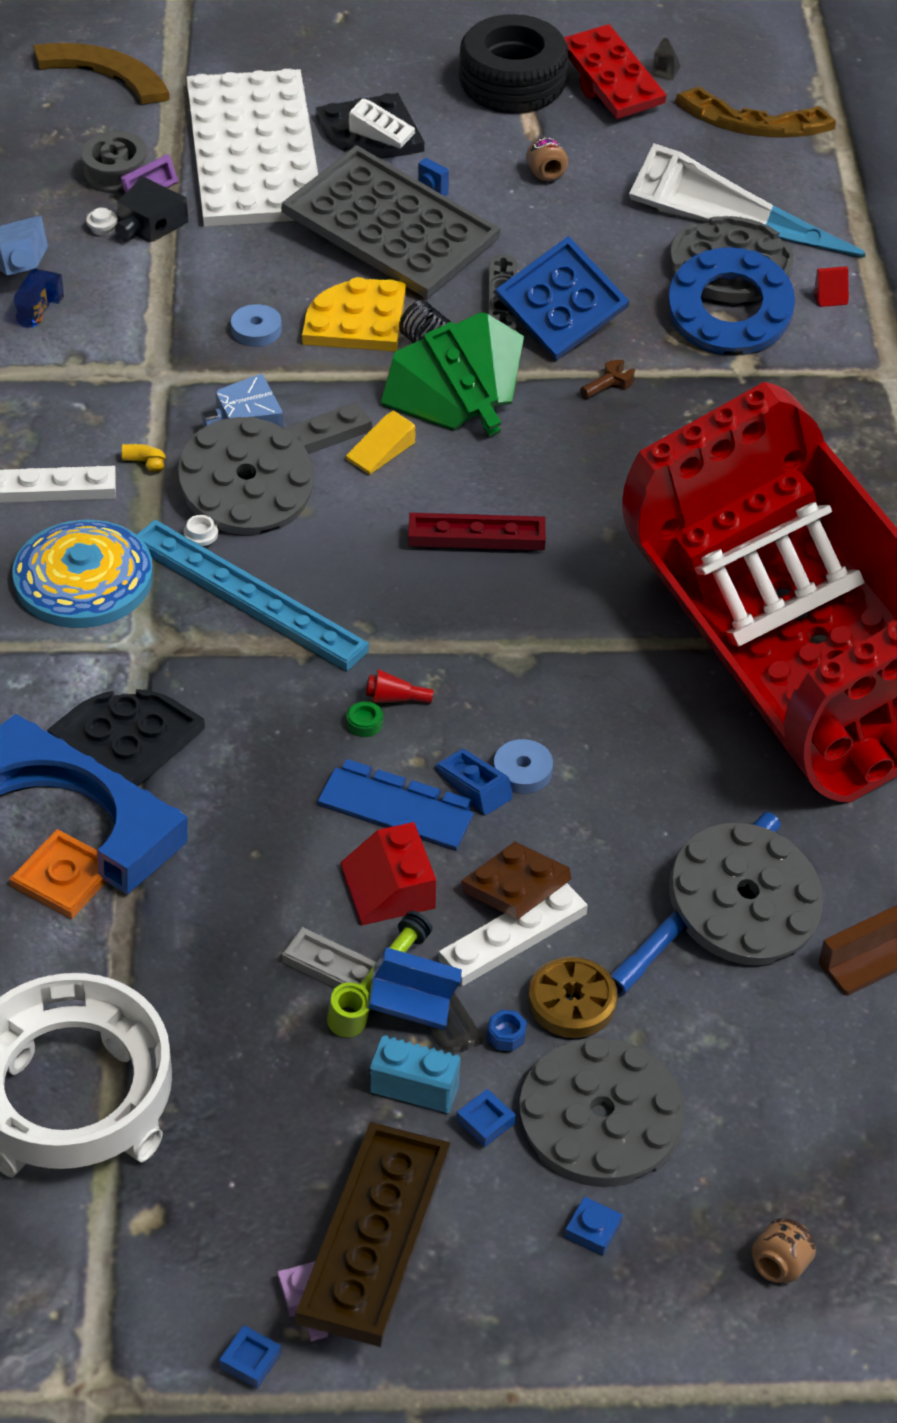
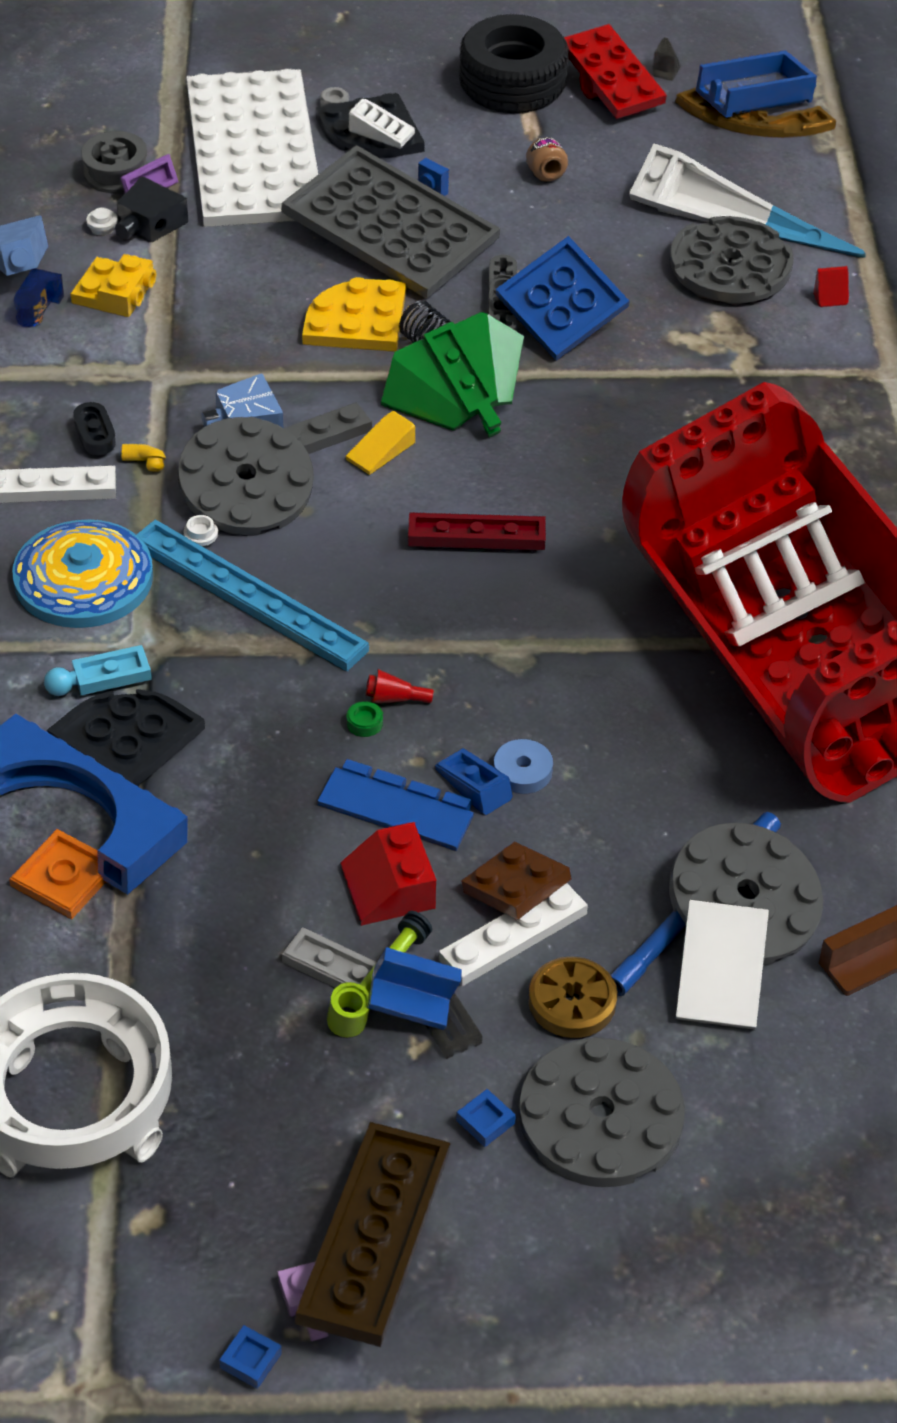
pearl gold tile [33,43,170,105] -> none
medium blue piece [231,304,282,347] -> none
dark azure brick [370,1035,461,1113] -> none
blue tile [487,1010,527,1051] -> none
blue plate [565,1196,623,1256] -> none
reddish brown bar [580,360,635,399] -> none
blue plate [669,247,795,355] -> none
medium nougat head [752,1218,816,1284] -> none
none -> medium azure plate [44,645,152,696]
none -> yellow plate [71,254,157,317]
none -> black plate [73,402,116,456]
none -> light grey tile [320,87,349,106]
none -> white tile [676,900,769,1030]
none -> blue door [696,51,817,118]

